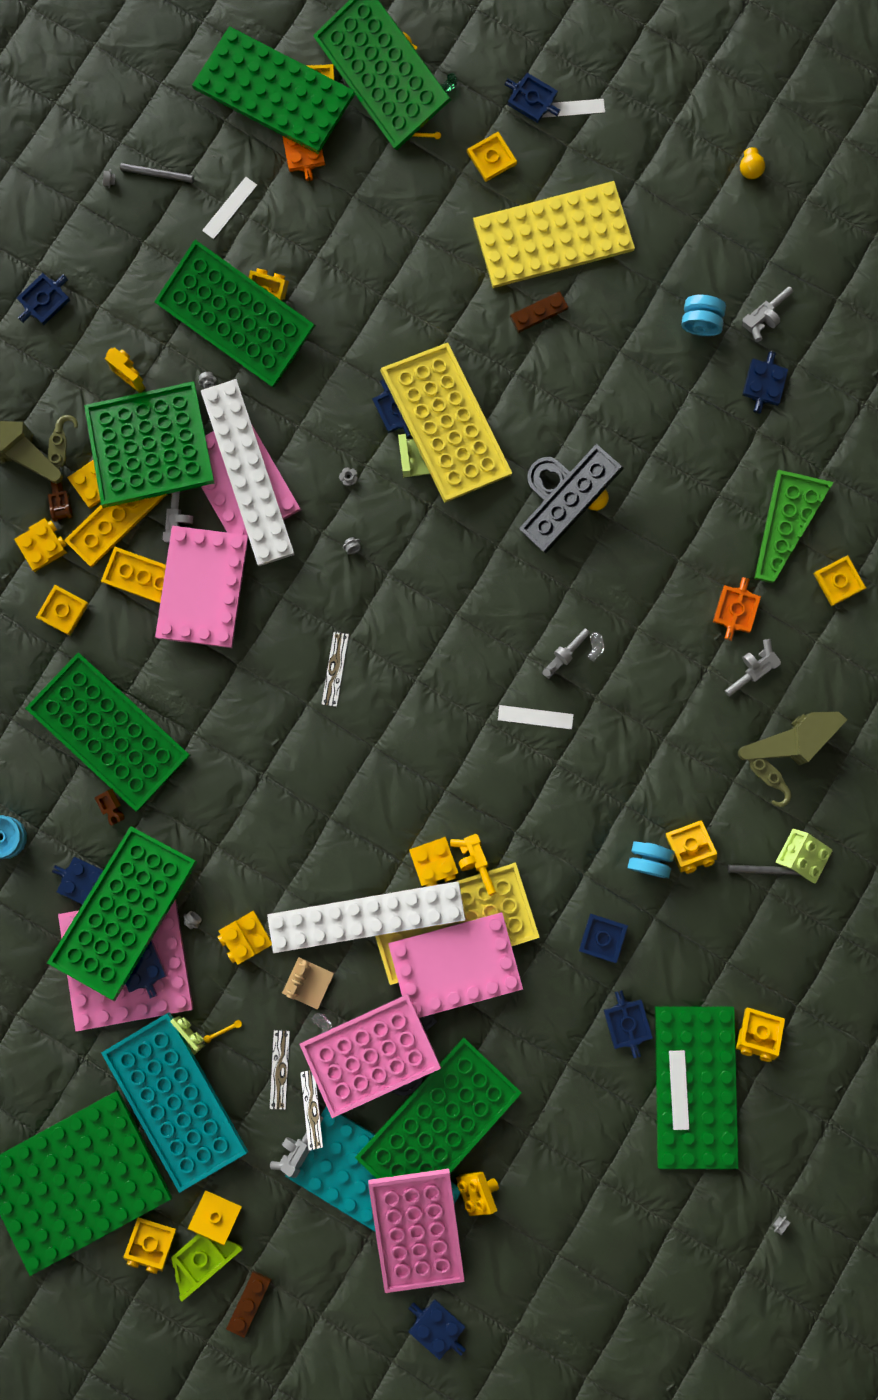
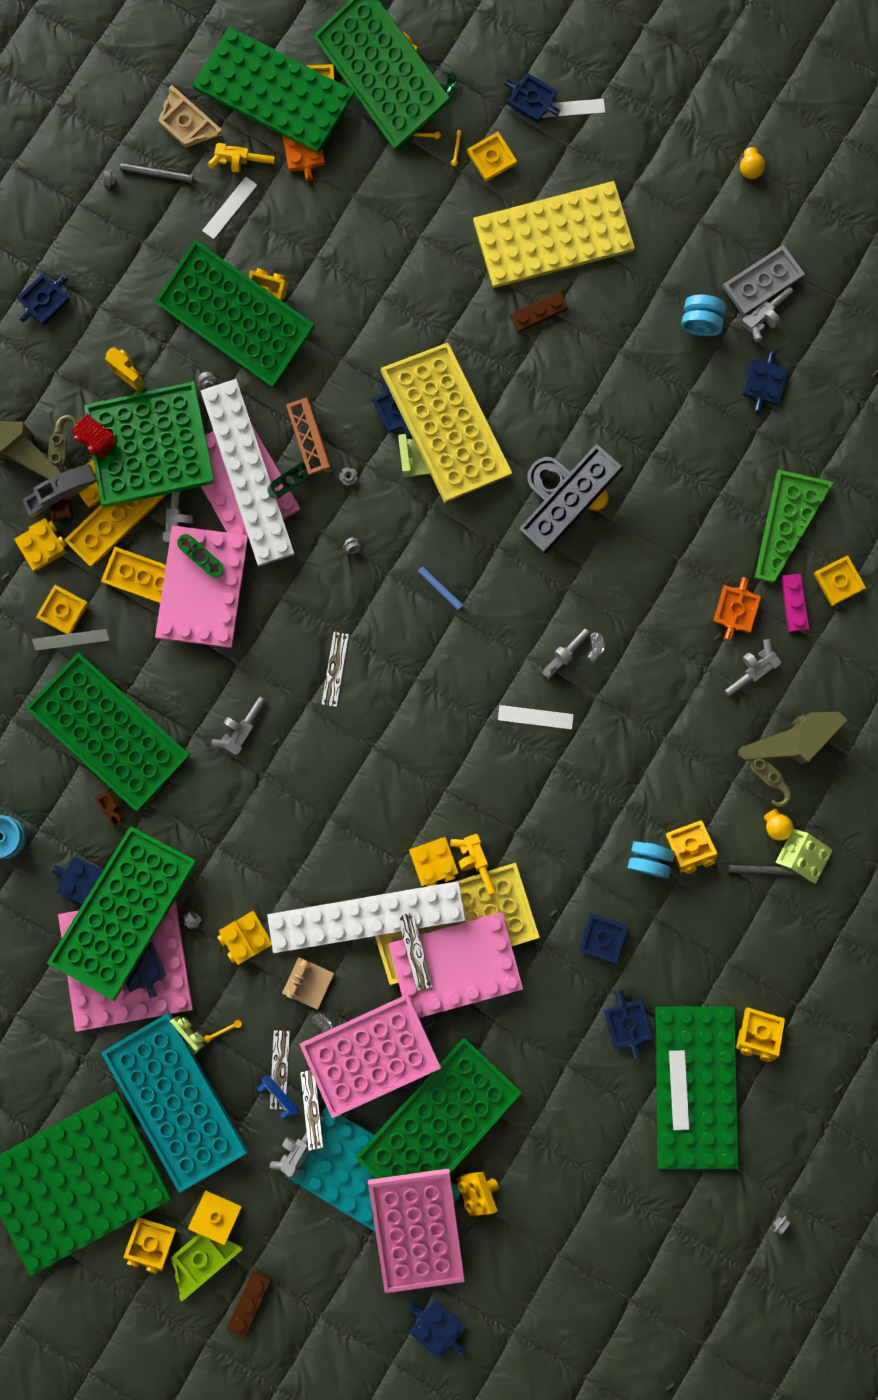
none -> dark grey slope [22,464,97,517]
none -> white sticker [32,629,109,650]
none -> red brick [71,414,118,458]
none -> tan wing [158,85,223,148]
none -> green beam [177,534,224,578]
none -> yellow piece [207,143,275,173]
none -> light grey piece [211,696,266,755]
none -> blue piece [258,1076,298,1119]
none -> dark green beam [267,461,313,499]
none -> nougat fence [286,397,333,475]
none -> sticker [398,912,432,991]
none -> medium blue bar [418,566,463,611]
none -> yellow hinge [451,130,462,167]
none -> light grey plate [722,245,805,316]
none -> yellow piece [763,809,793,841]
none -> dark pink plate [781,574,809,632]

